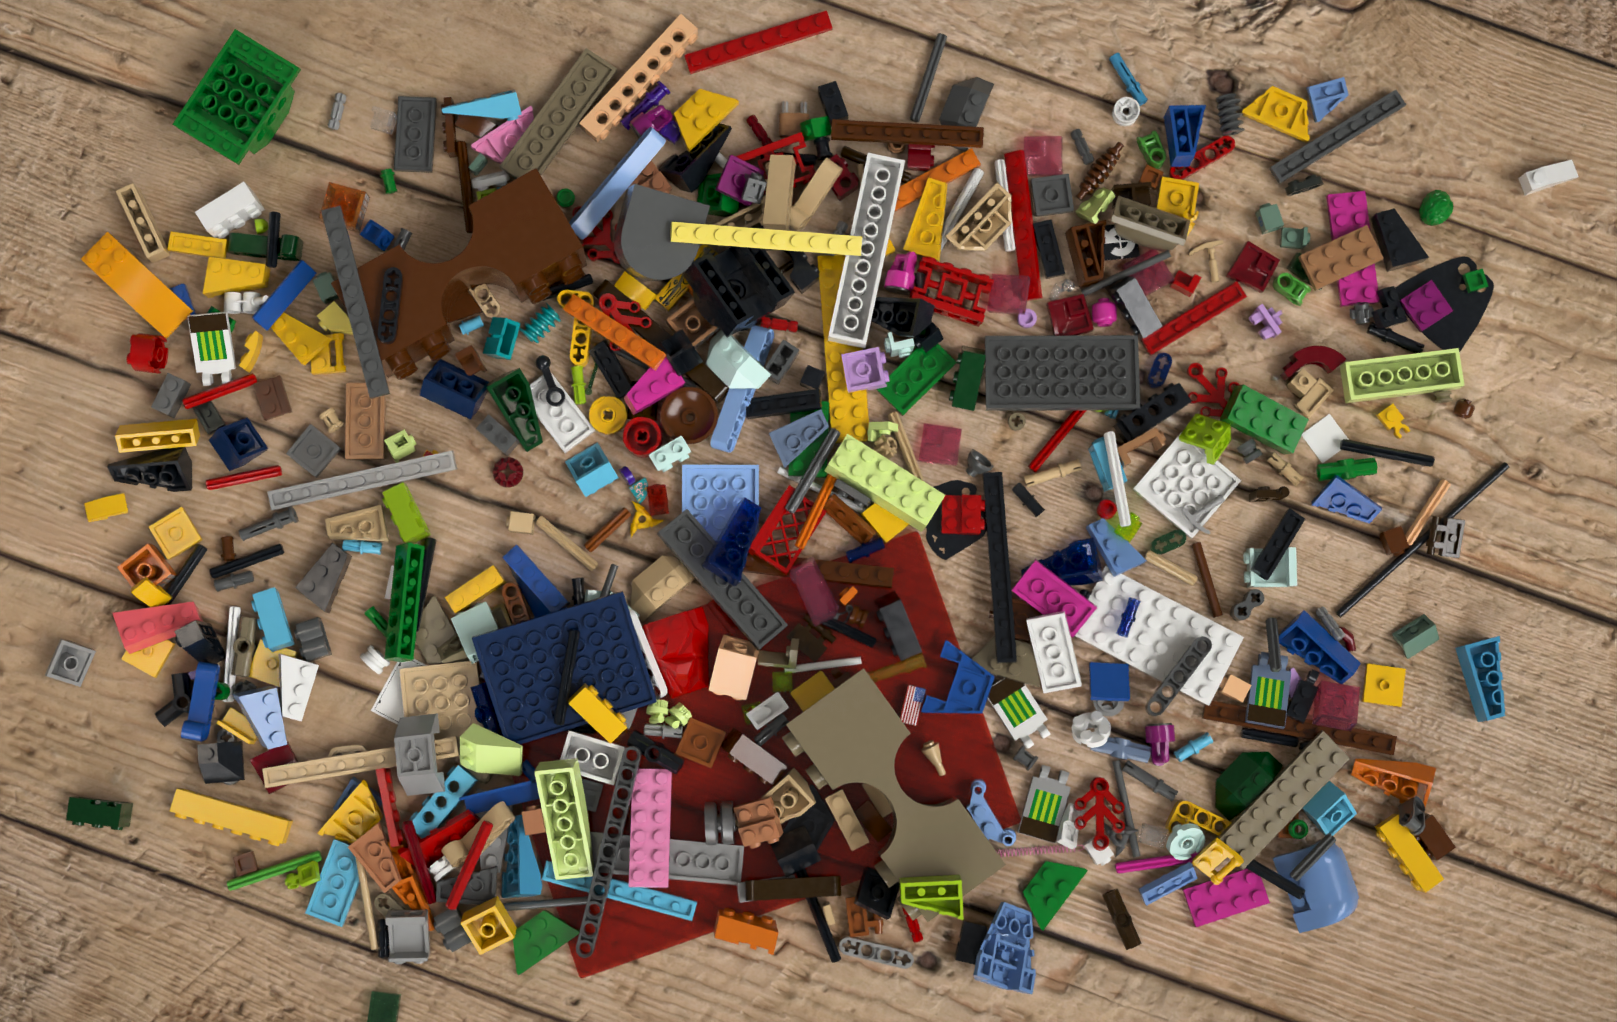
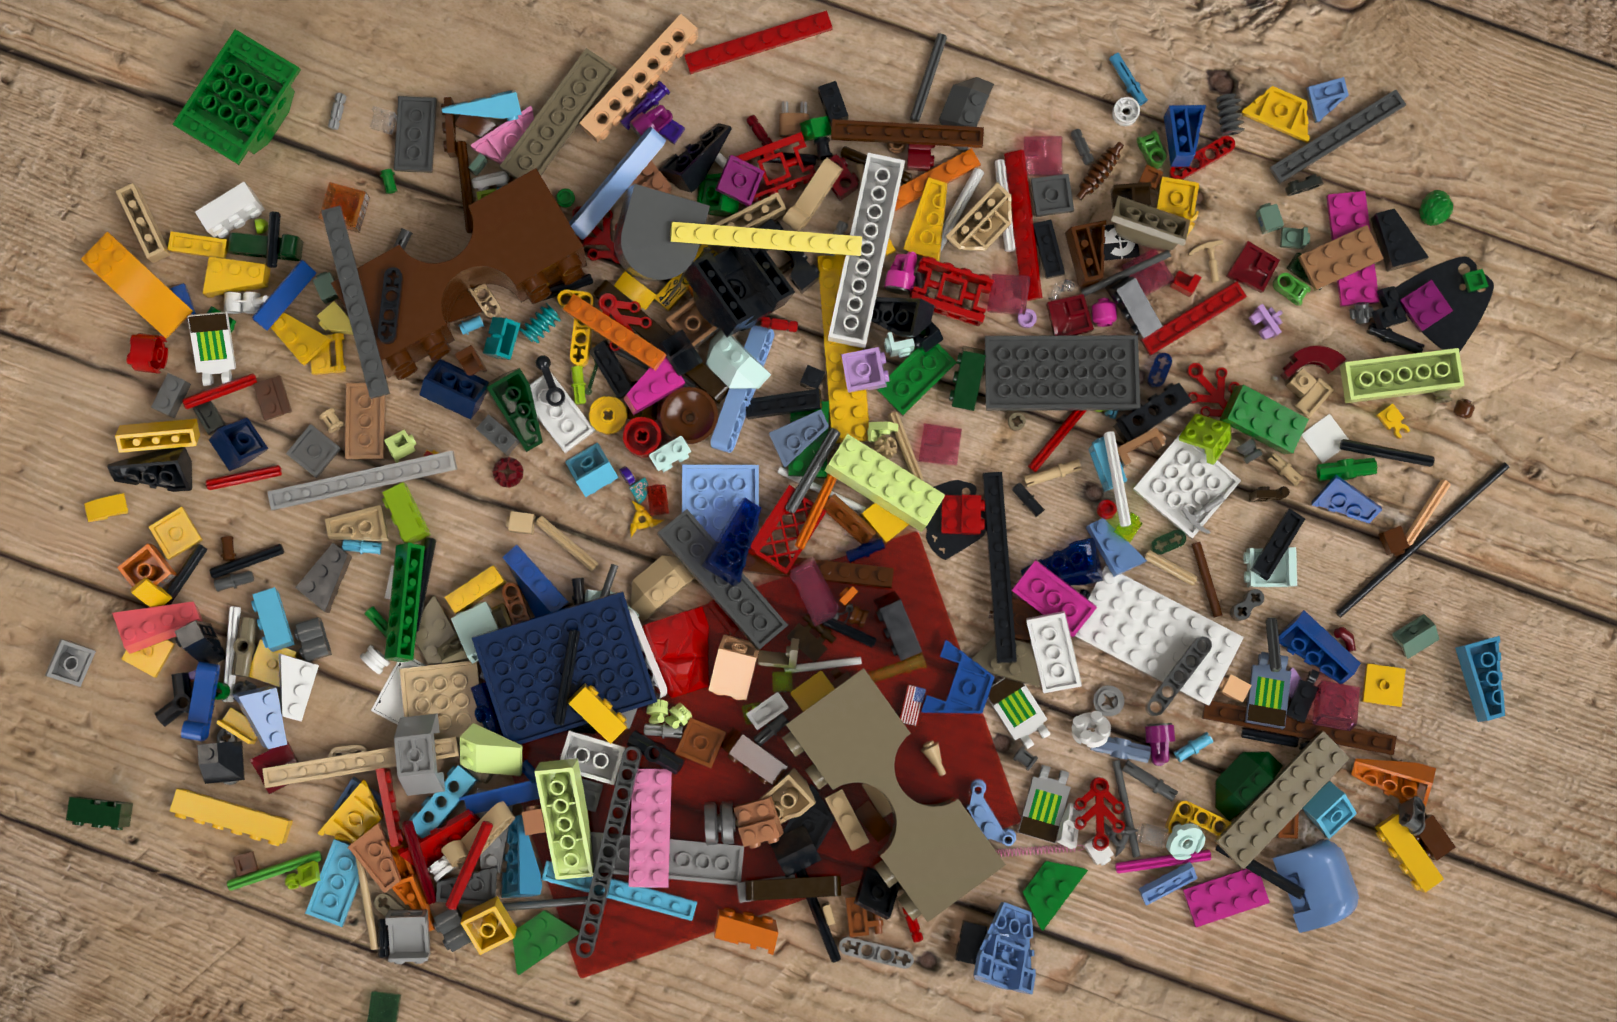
yellow slope [239,330,263,373] -> none
dark grey pin [239,506,299,541] -> none
blue bracket [359,219,394,251] -> none
dark orange axle [584,508,631,552] -> none
yellow wing [674,89,739,152] -> none
dark grey bracket [741,172,767,204] -> none
tan brick [760,155,796,231] -> none
dark grey brick [765,339,799,385] -> none
dark grey plate [834,479,872,508] -> none
lime wedge [899,875,964,920] -> none
dark grey piece [966,449,994,477] -> none
yellowish green wing [1075,187,1115,224] -> none
blue tile [1089,662,1130,702] -> none
dark brown piece [1102,888,1142,950] -> none
clear blue pin [1116,597,1141,638] -> none
yellow plate [1192,837,1244,885] -> none
green plate [1288,819,1308,839] -> none
dark grey axle [1290,833,1336,881] -> none
light grey axle [1316,606,1345,641] -> none
plate [1426,516,1465,558] -> none
white slope [1518,160,1579,196] -> none

